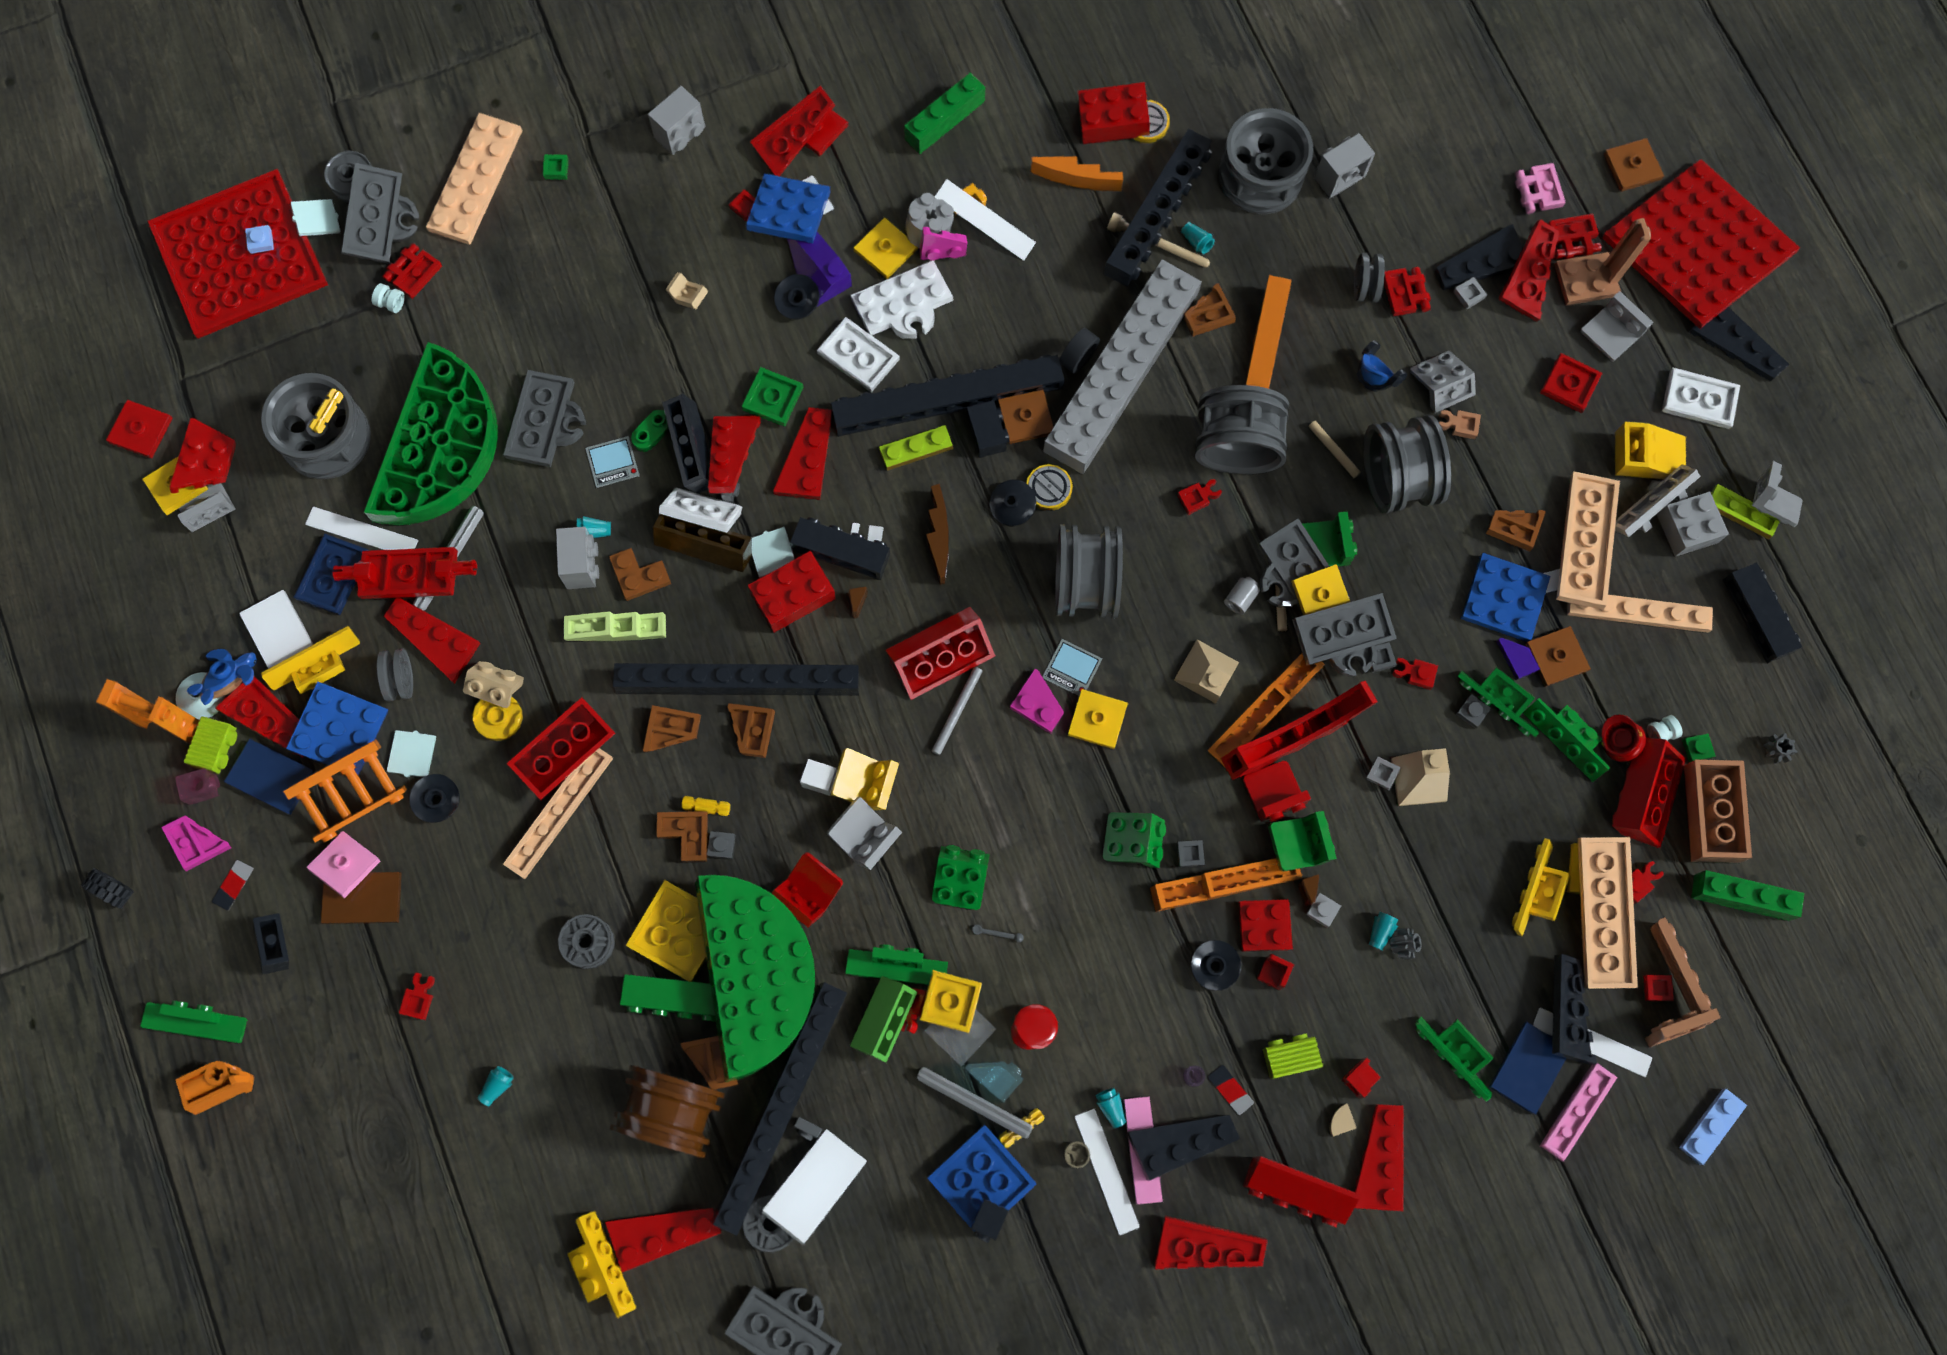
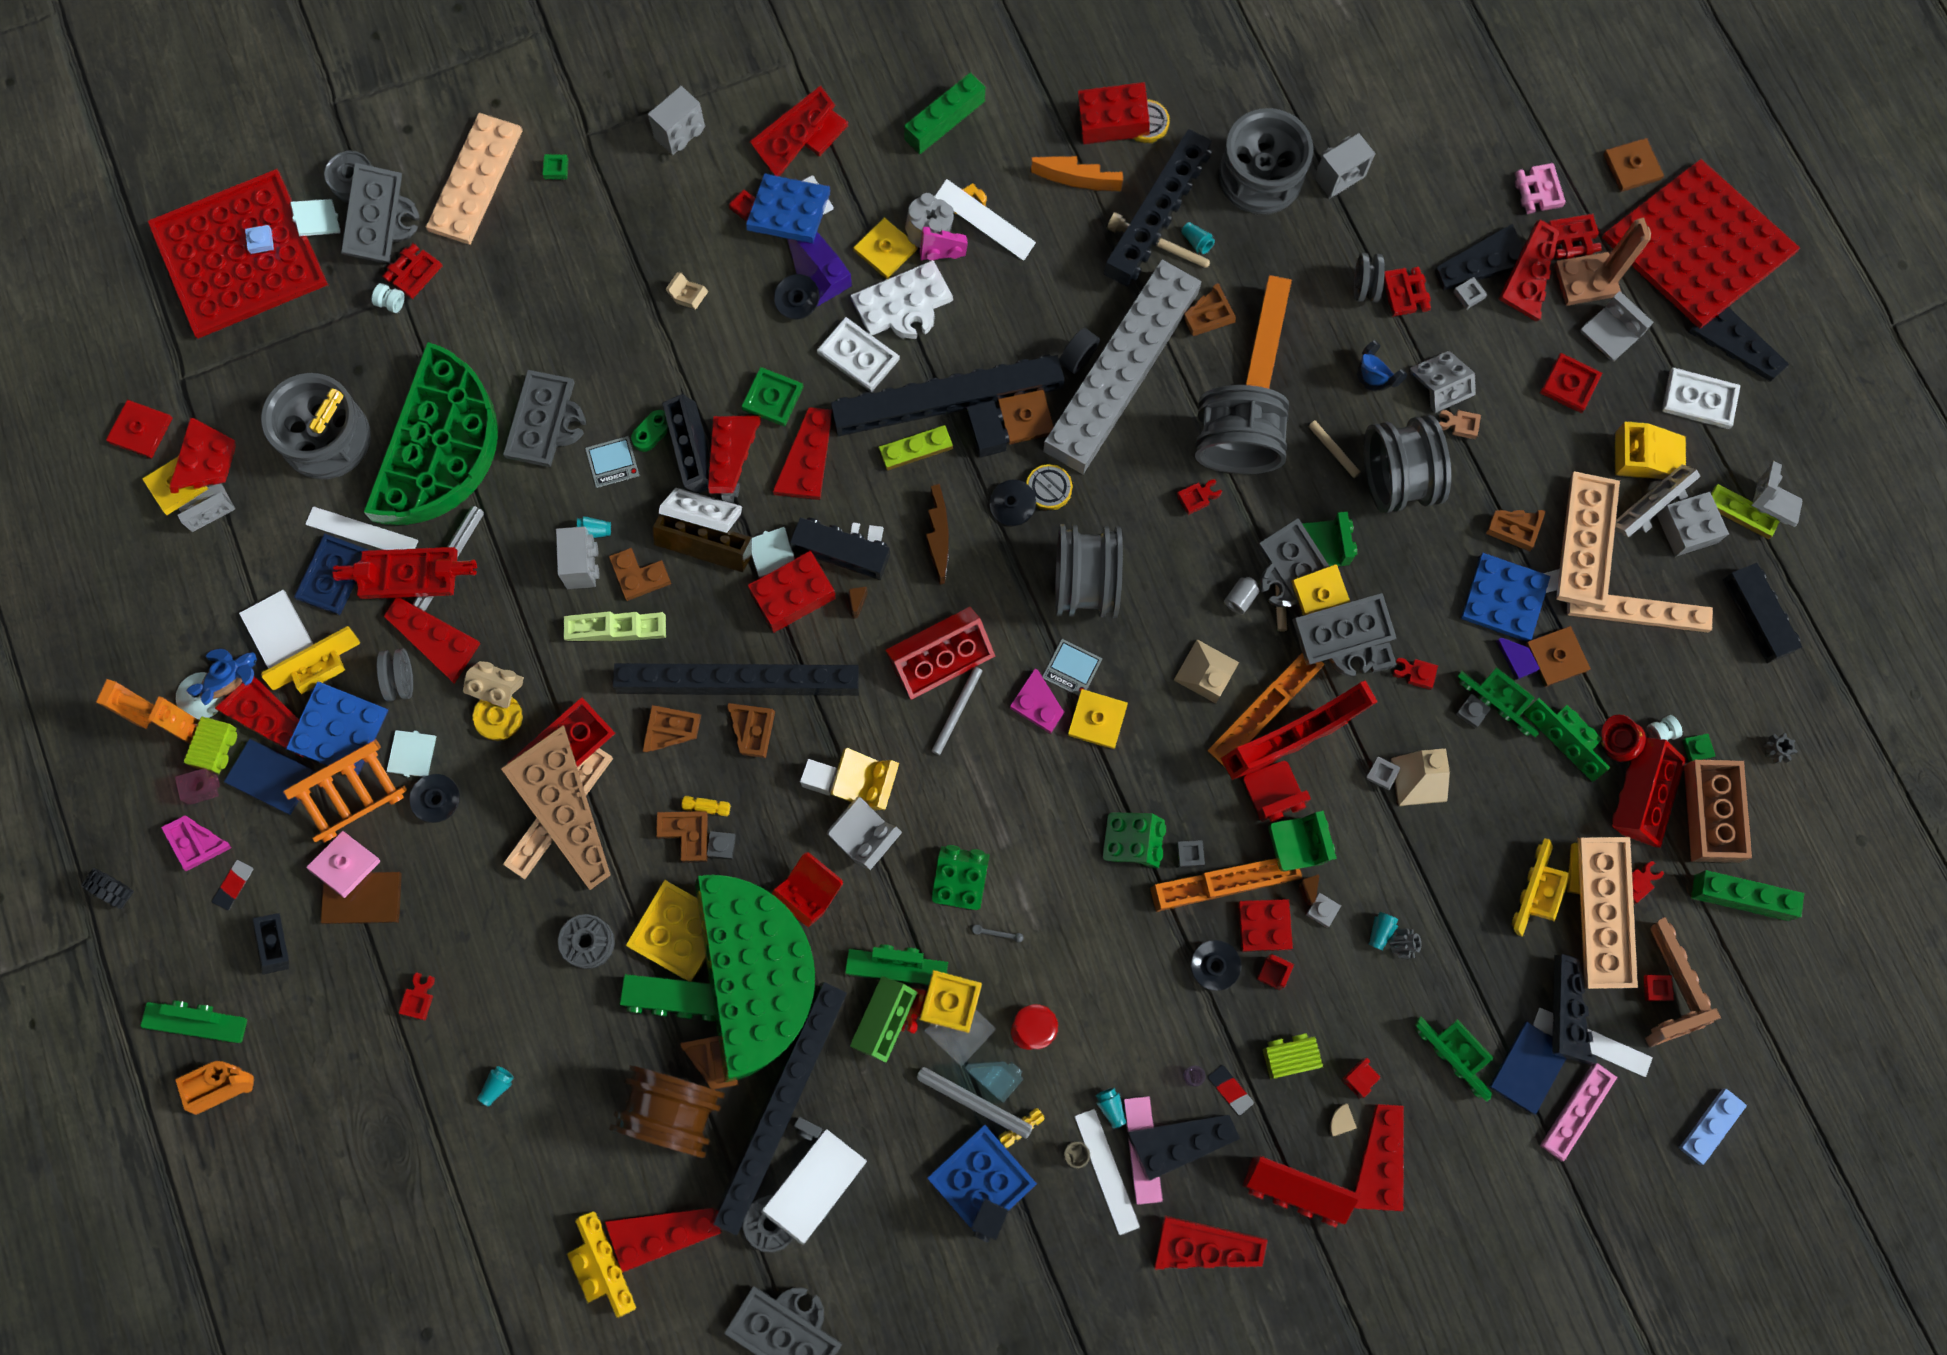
none -> medium nougat wing [501,725,610,890]

